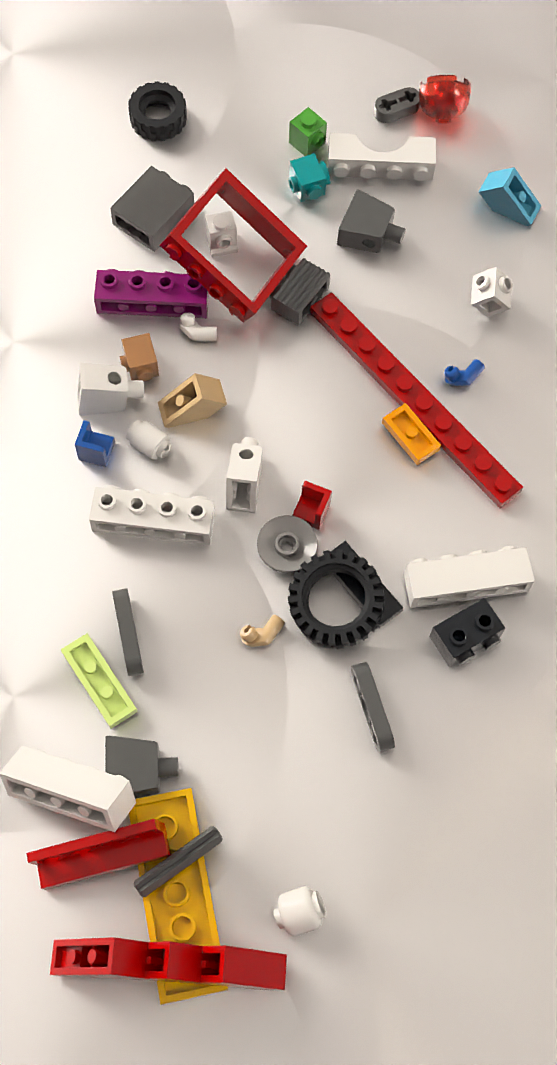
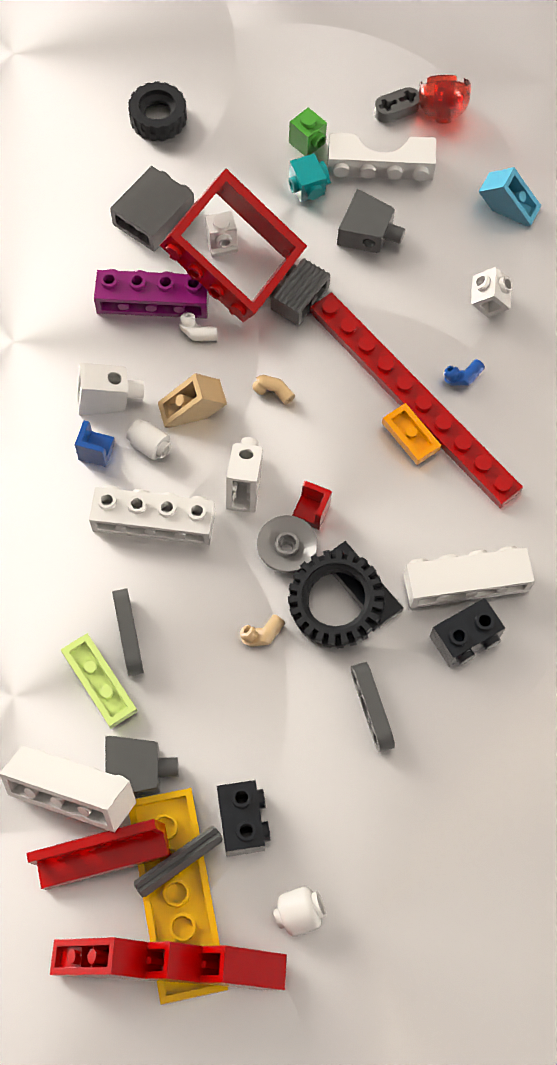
medium nougat brick [119,333,159,382] -> none
none -> black brick [217,780,271,857]
none -> tan arm [252,375,295,405]

